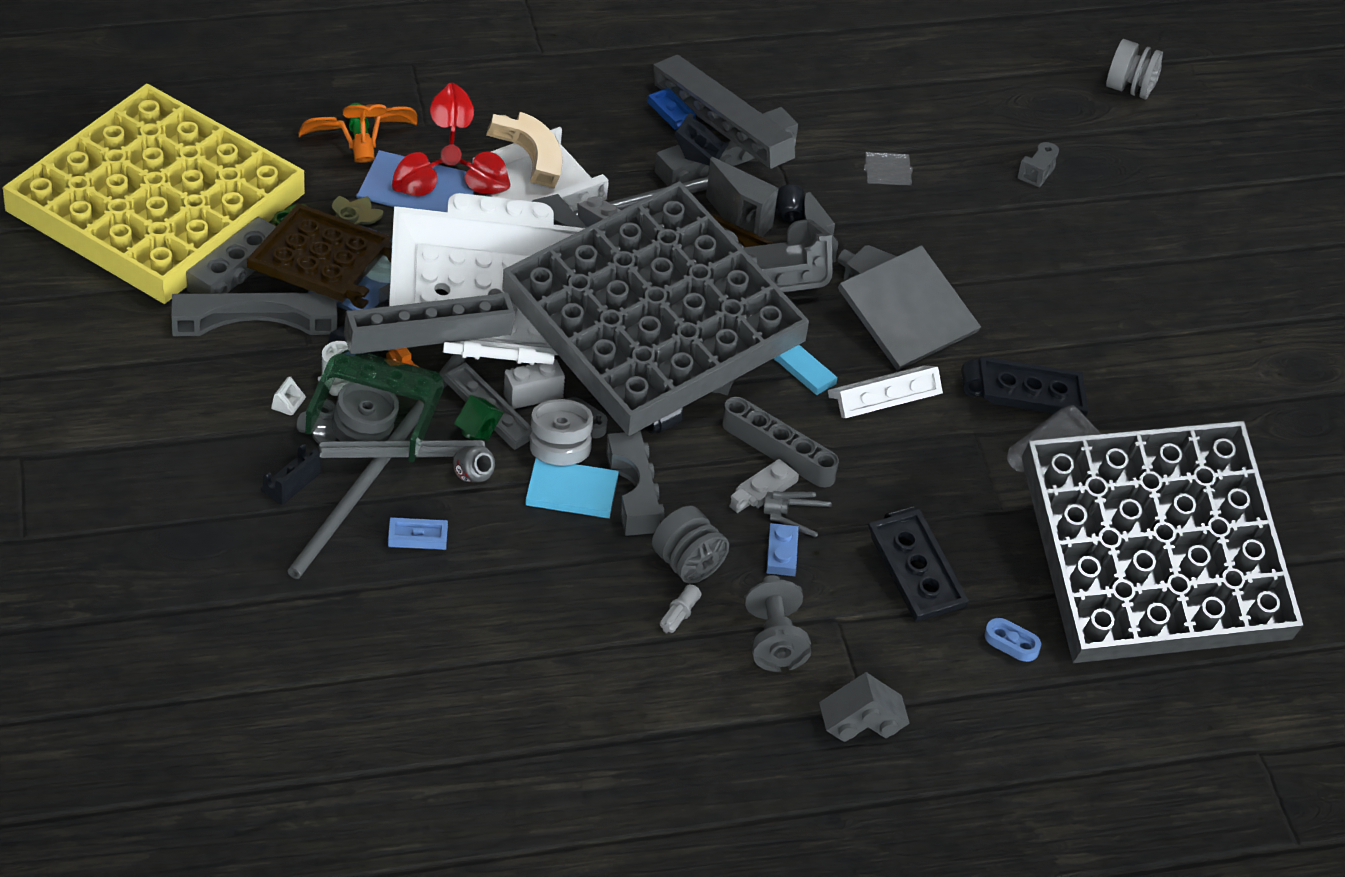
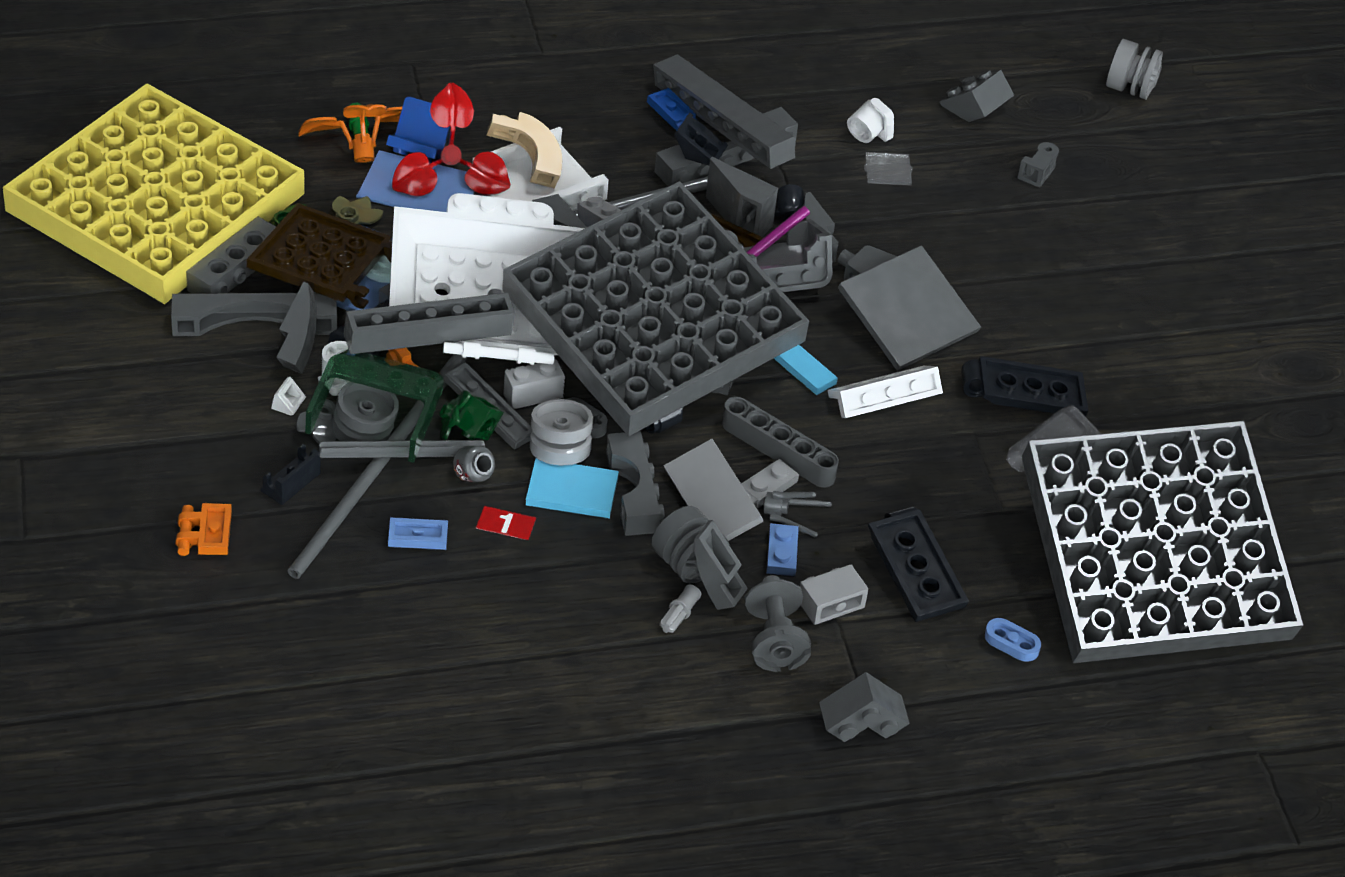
none -> orange plate [176,503,232,556]
none -> dark grey slope [276,282,317,374]
none -> blue bracket [386,97,450,162]
none -> dark green plate [439,390,471,440]
none -> red sticker [476,506,536,540]
none -> light grey tile [663,439,763,541]
none -> dark grey slope [694,520,748,610]
none -> magenta bar [746,206,810,257]
none -> light grey brick [800,564,868,625]
none -> white piece [847,98,894,143]
none -> dark grey slope [939,70,1014,122]

